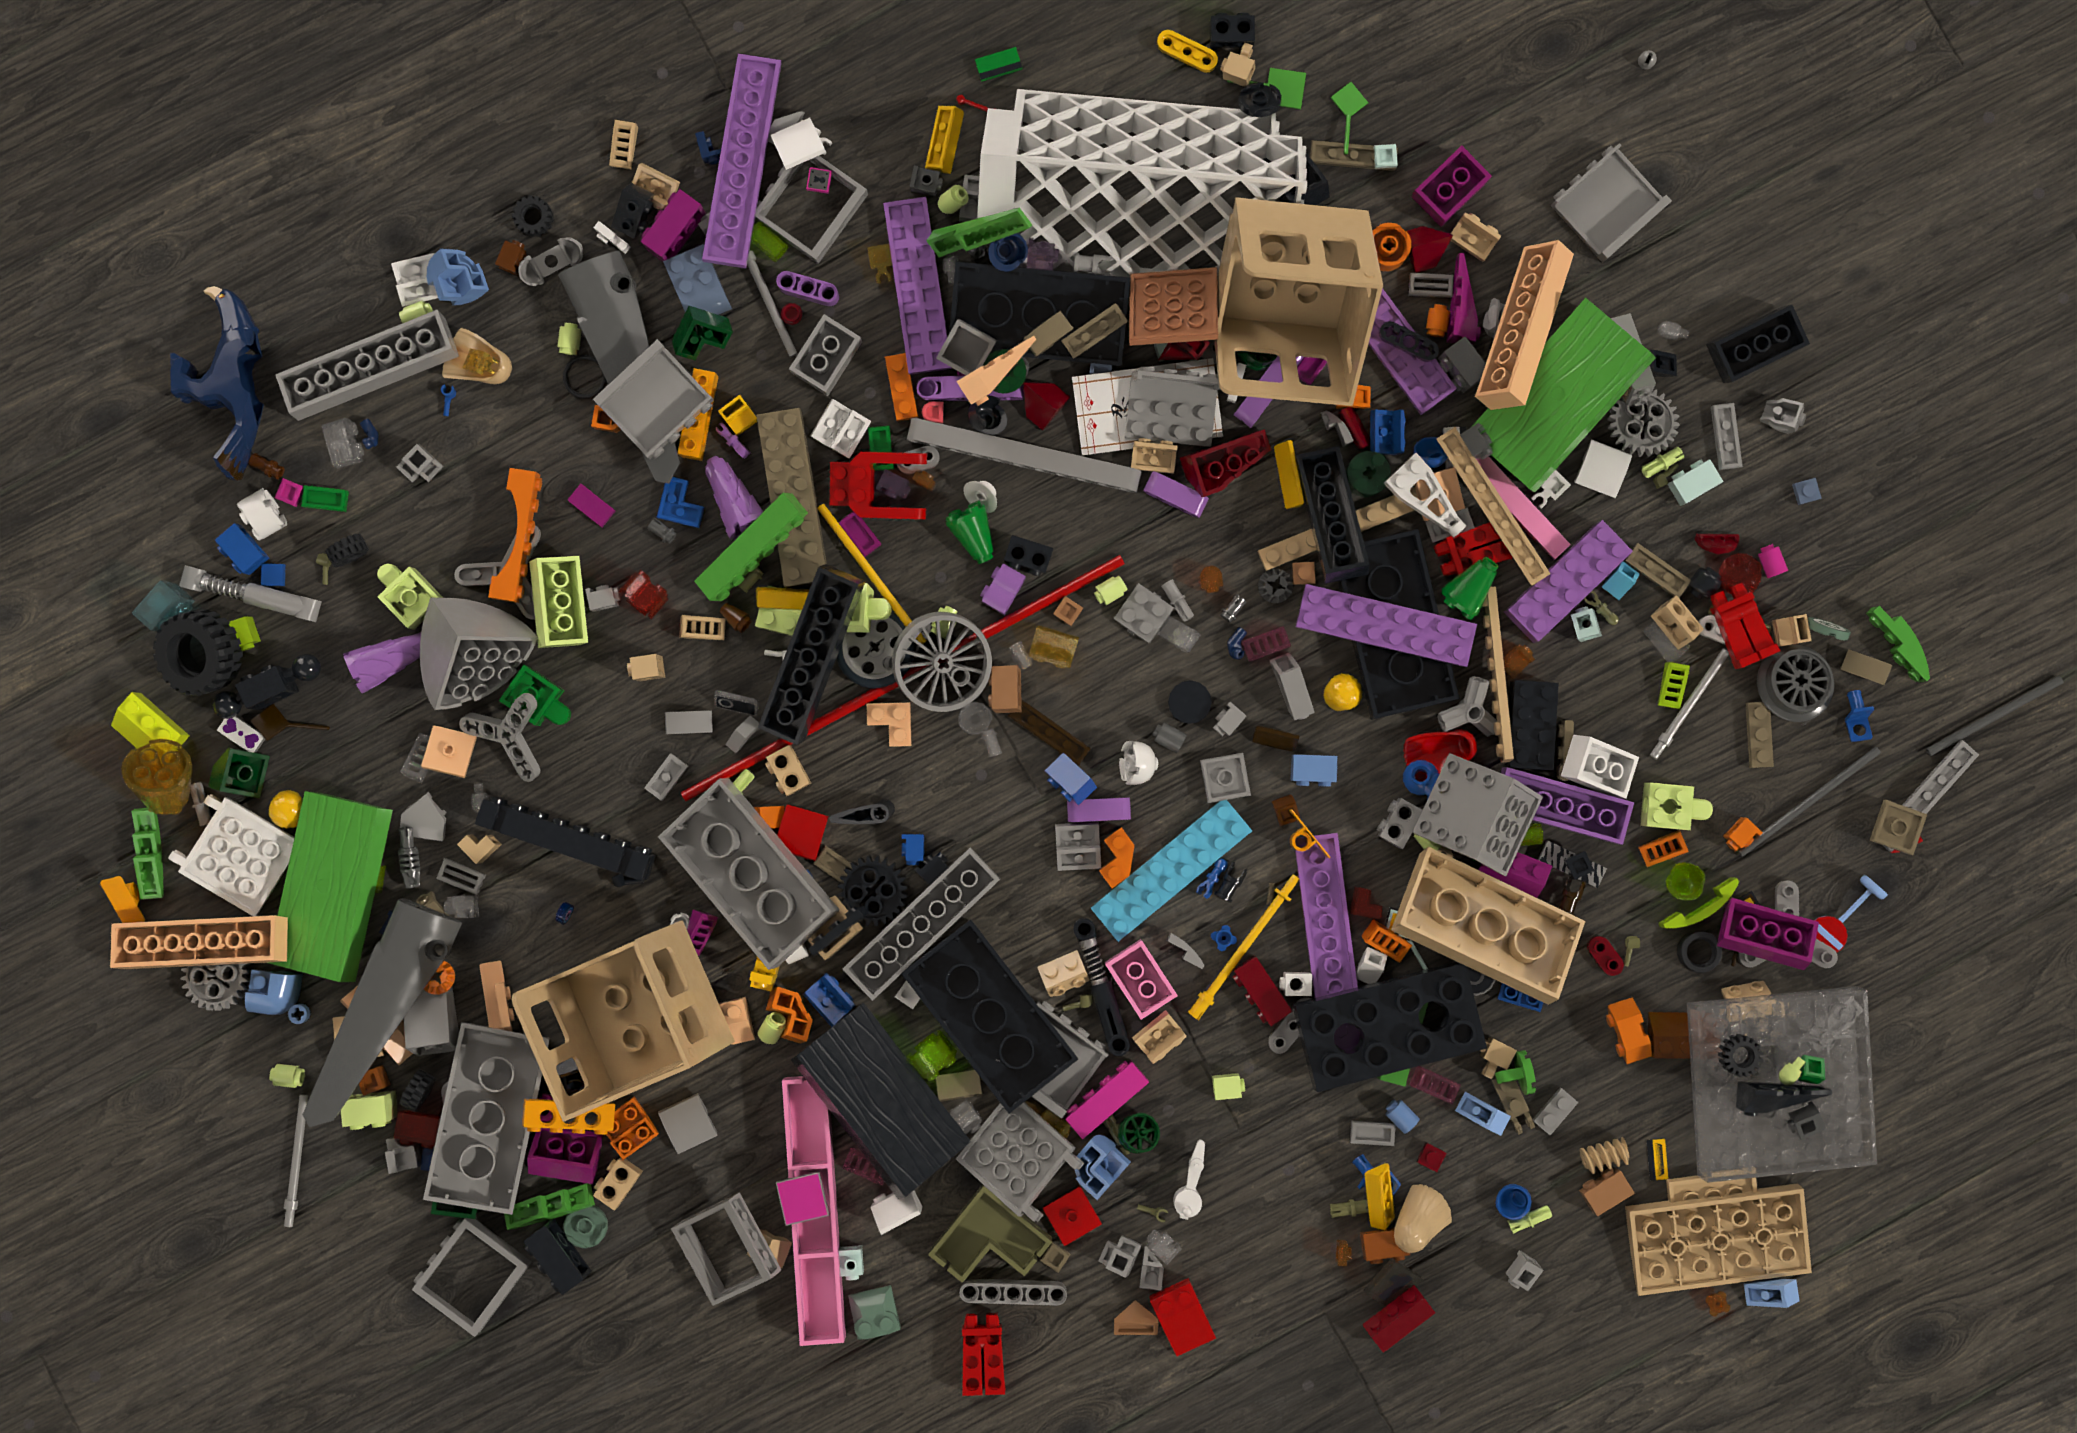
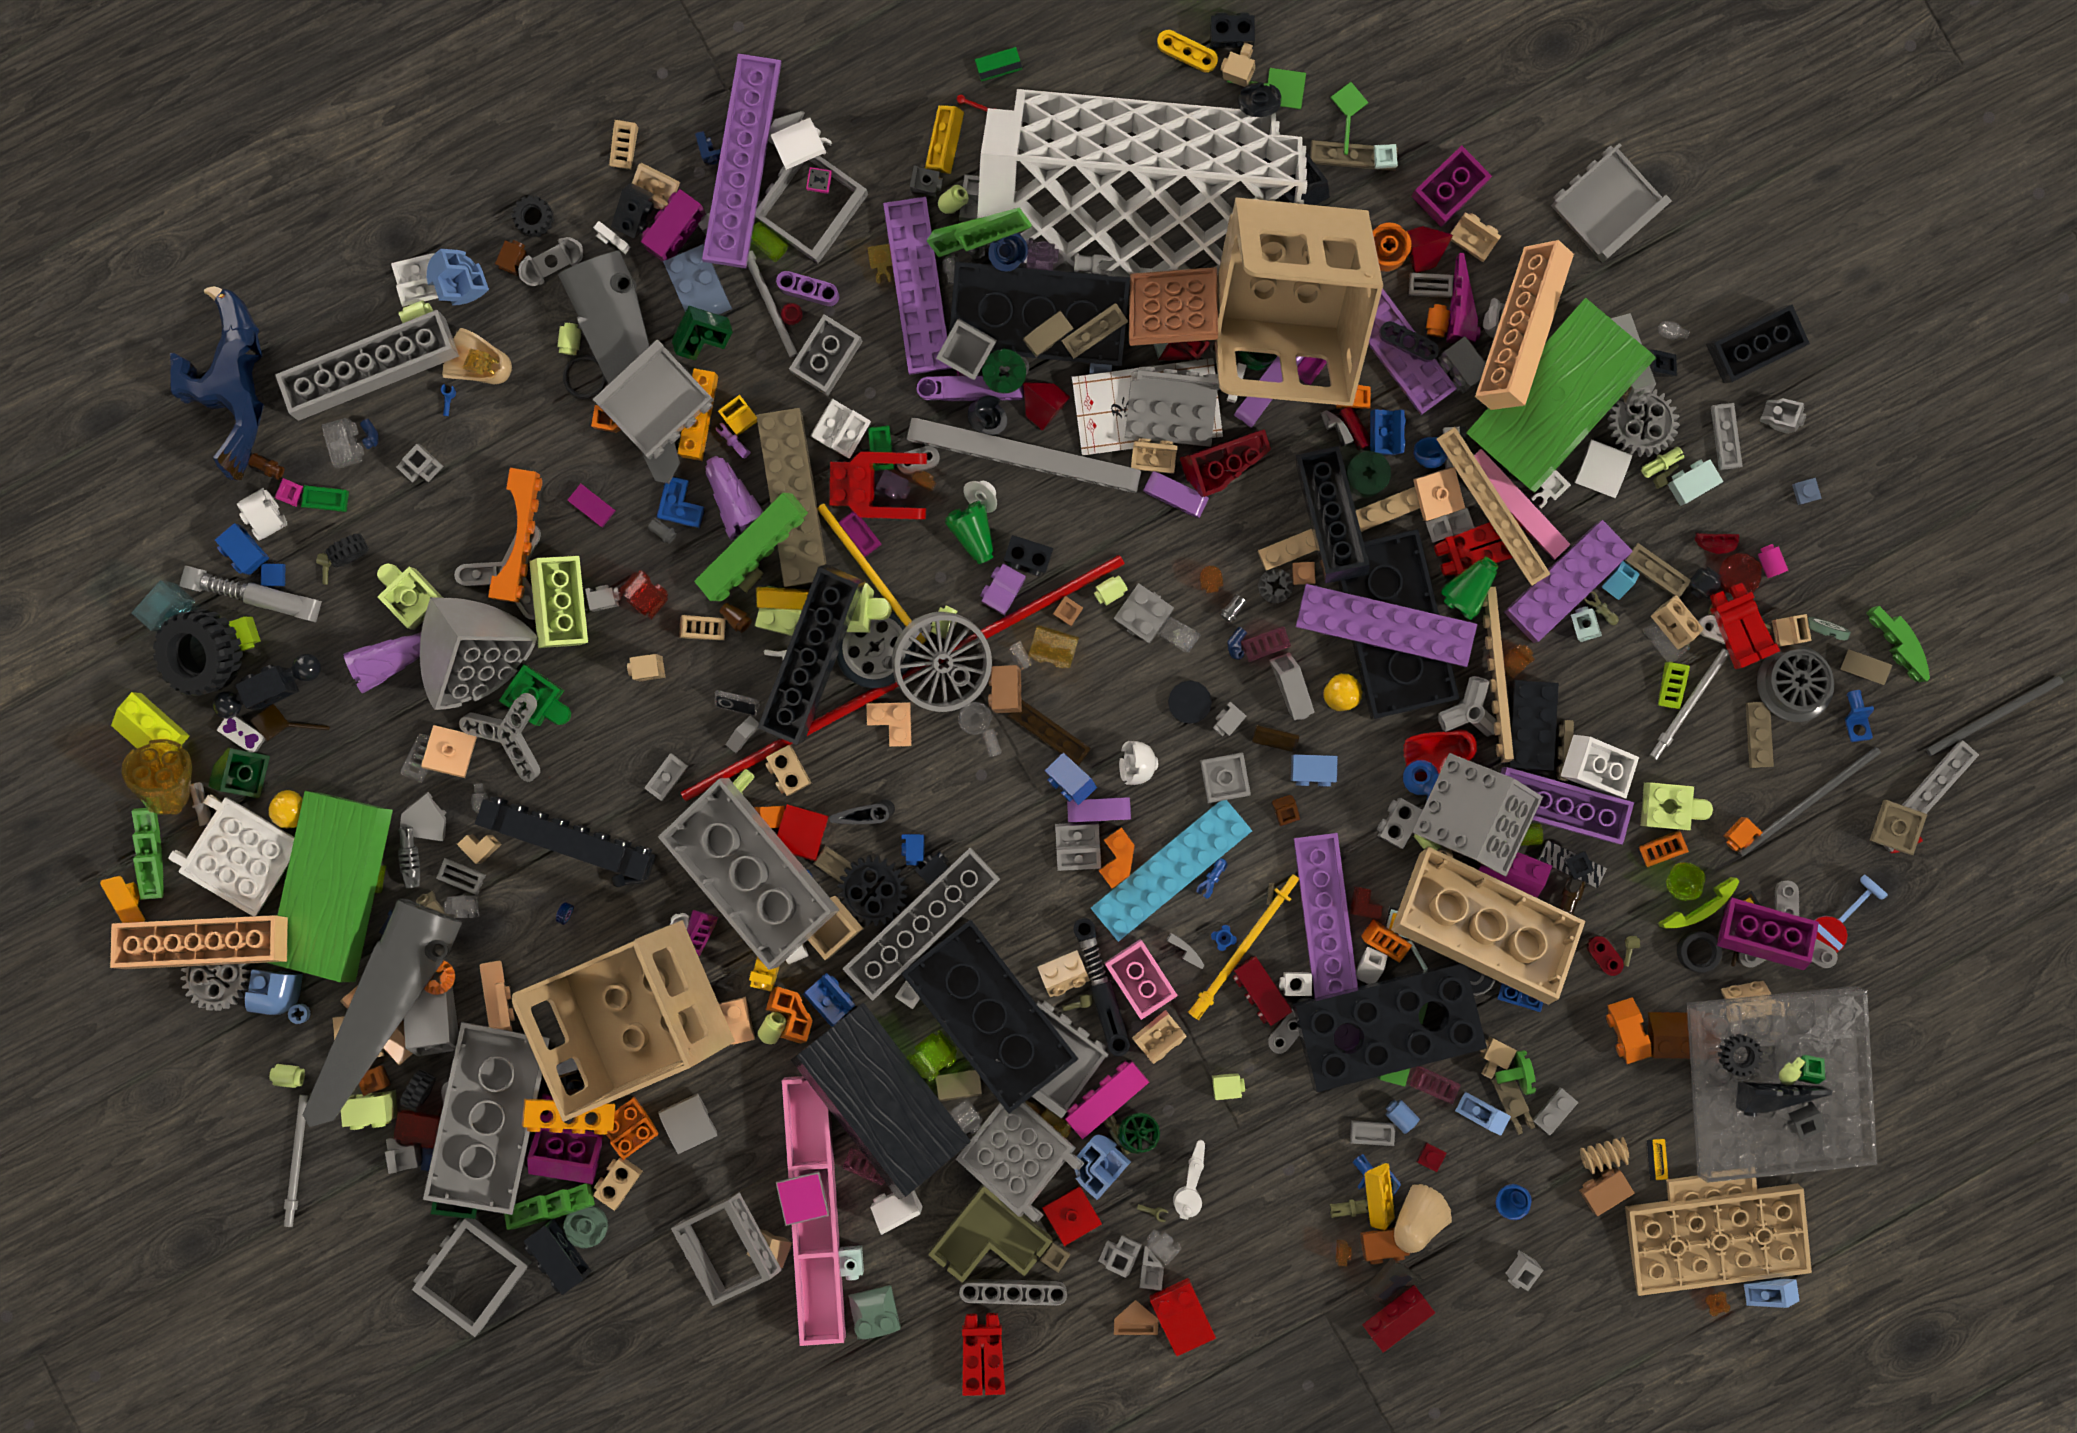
light grey slope [665,711,712,734] -> none
black plate [808,906,869,956] -> none
orange plate [885,353,918,421] -> none
coral tile [922,401,944,424] -> none
light nougat wedge [956,336,1036,406] -> none
dark grey brick [1152,722,1187,753] -> none
light grey axle [1161,579,1194,622] -> none
black piece [1214,862,1248,903] -> none
yellow slope [1274,440,1304,509] -> none
light orange piece [1289,809,1331,858] -> none
white plate [1384,453,1466,537] -> none
dark grey brick [1460,423,1493,459] -> none
yellowish green axle [1507,1205,1552,1234] -> none
light grey hinge [1638,50,1657,69] -> none

